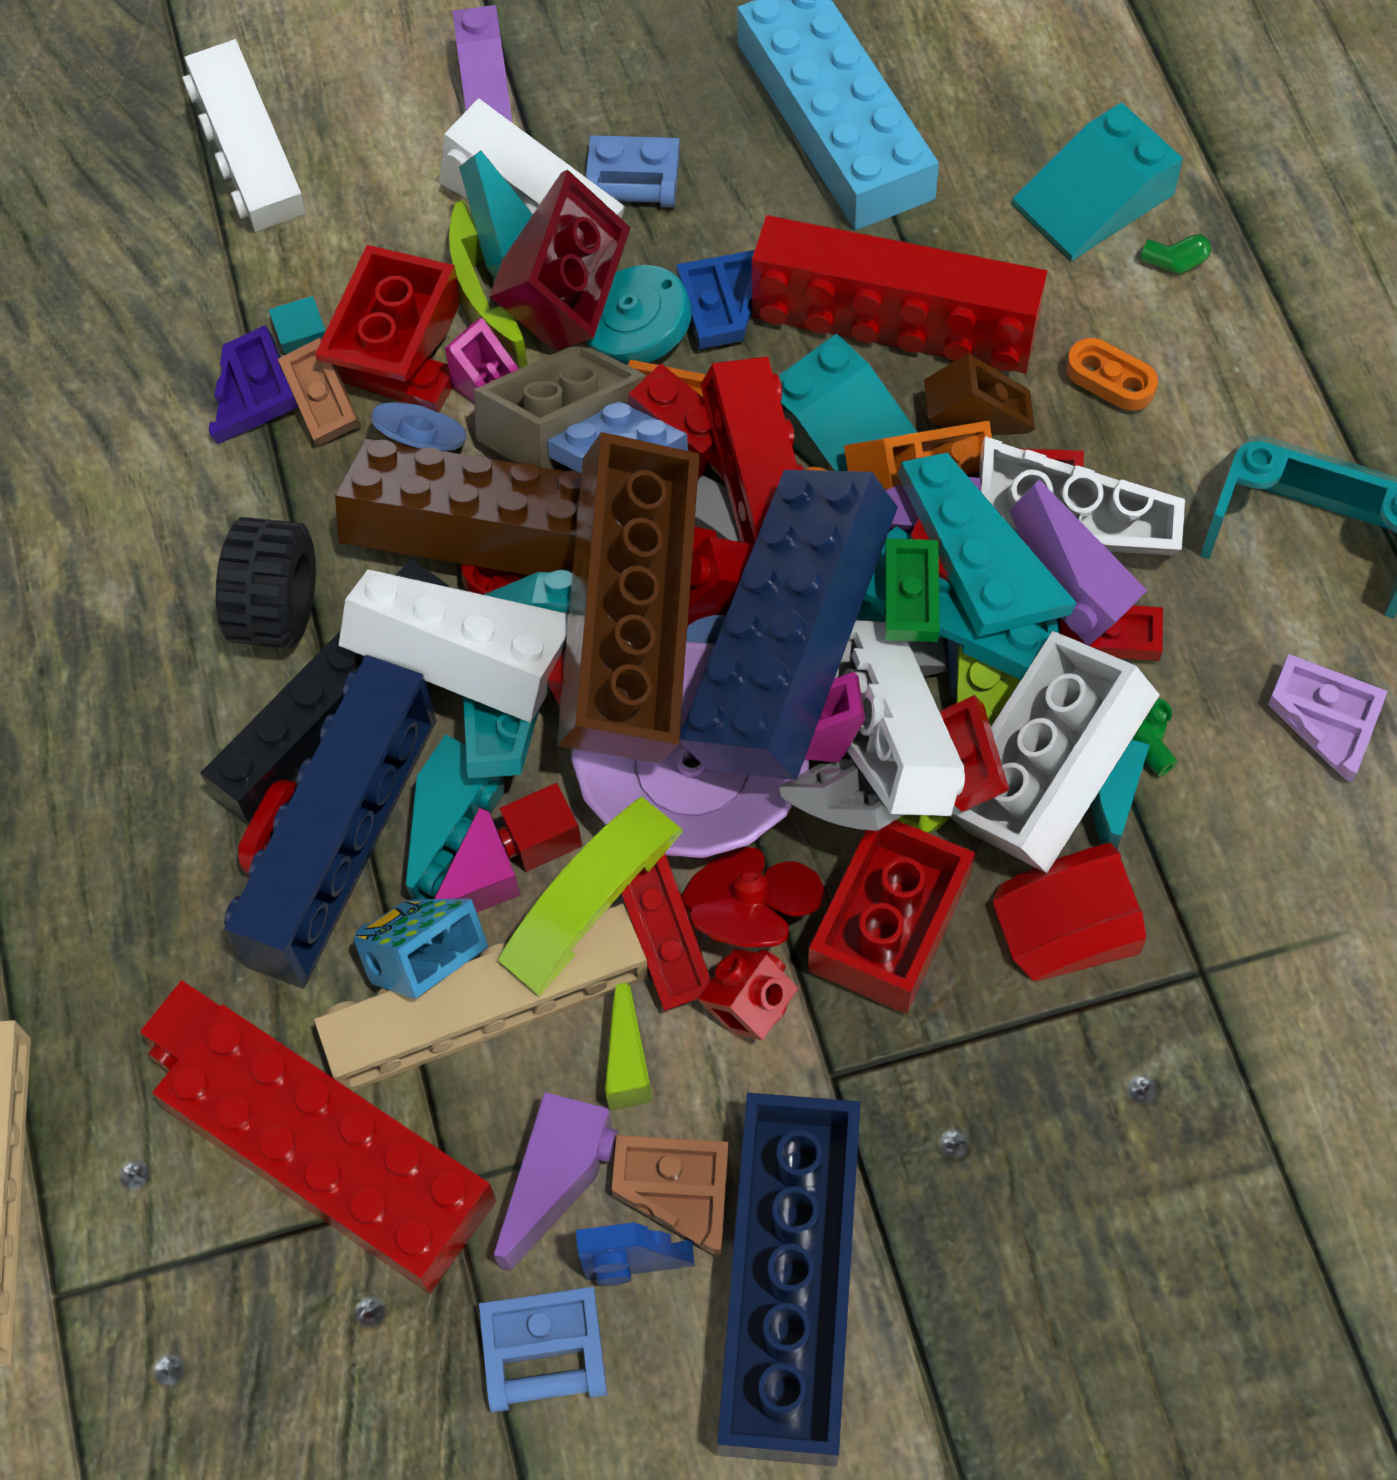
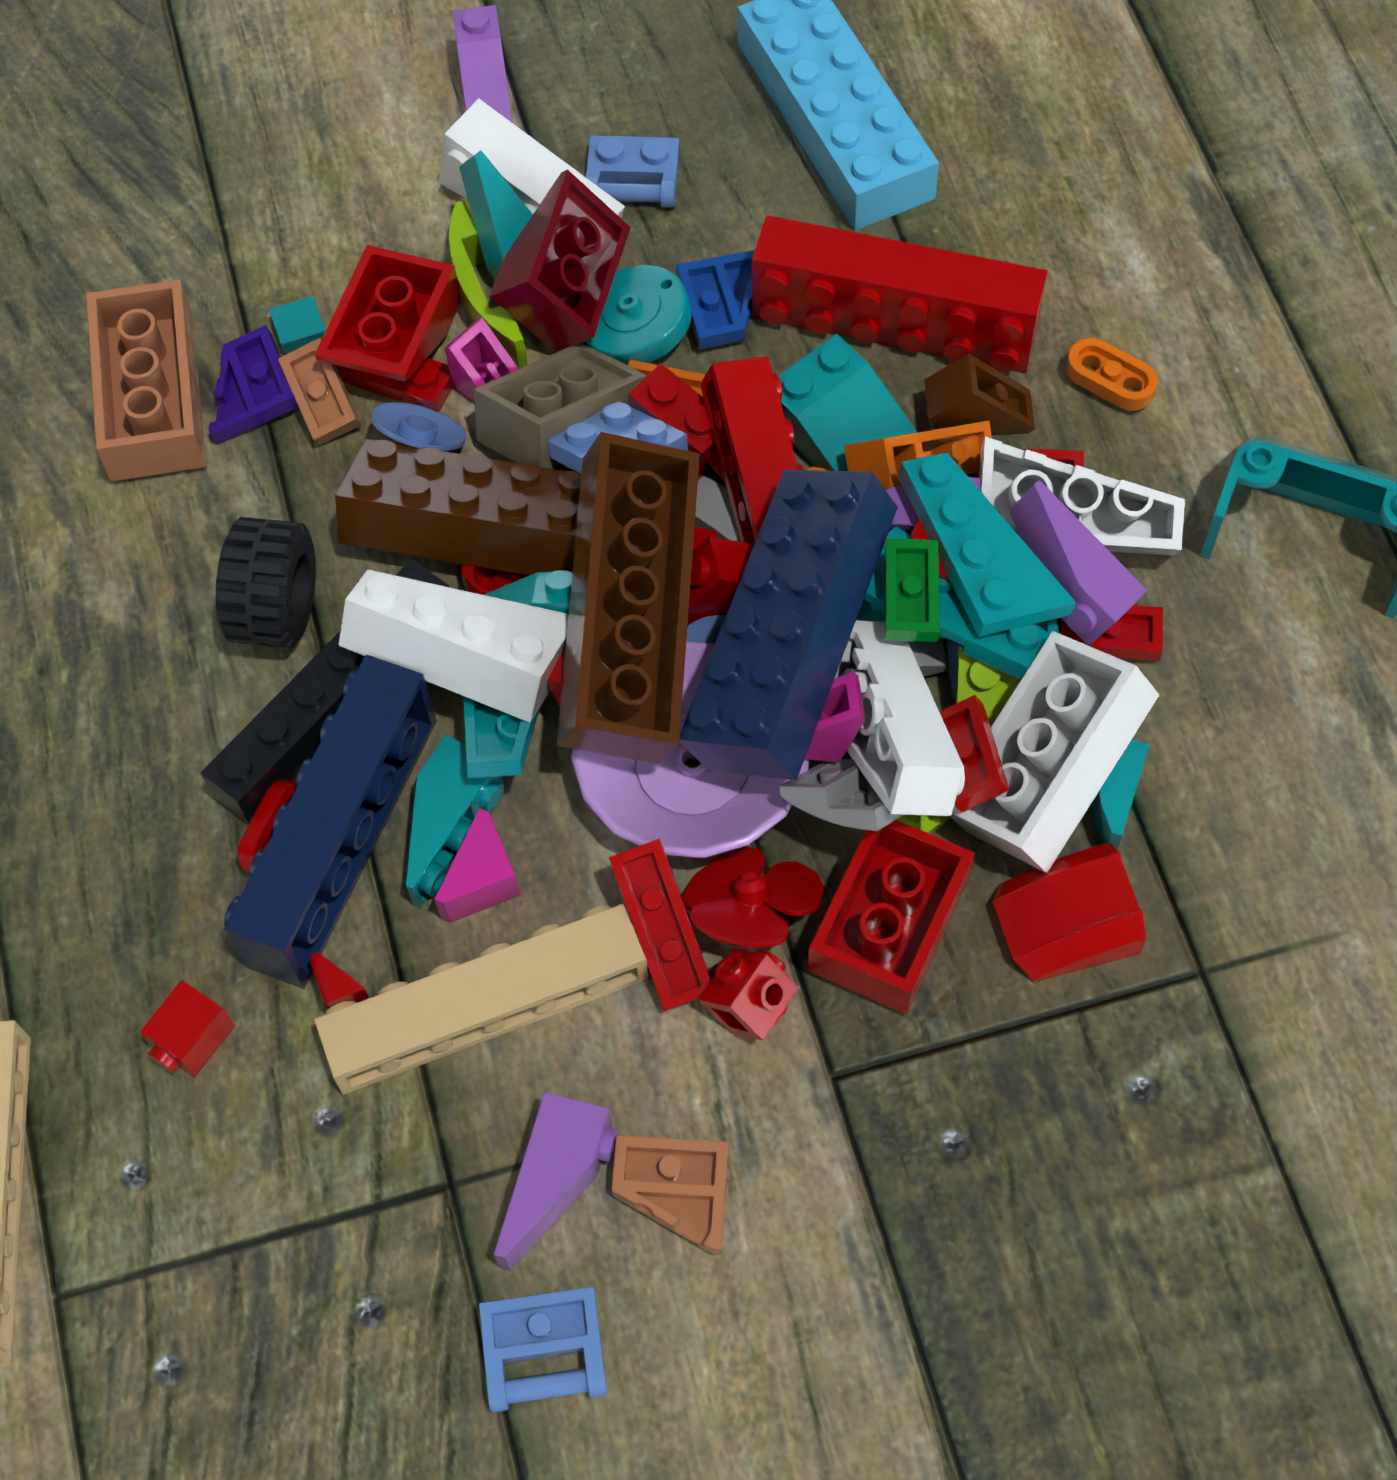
red brick [152,1004,497,1294] -> none
white wedge [182,39,306,232] -> none
dark azure torso [354,898,489,998] -> none
red brick [497,783,583,872] -> none
lime slope [498,796,683,997] -> none
blue wing [576,1222,695,1286] -> none
lime slope [605,982,653,1110] -> none
dark blue brick [717,1092,861,1467] -> none
teal slope [1012,102,1183,261] -> none
green arm [1132,698,1179,777] -> none
green arm [1140,234,1211,274] -> none
lavender wing [1268,654,1388,782] -> none
none -> nougat brick [86,279,207,481]
none -> red slope [309,952,369,1009]

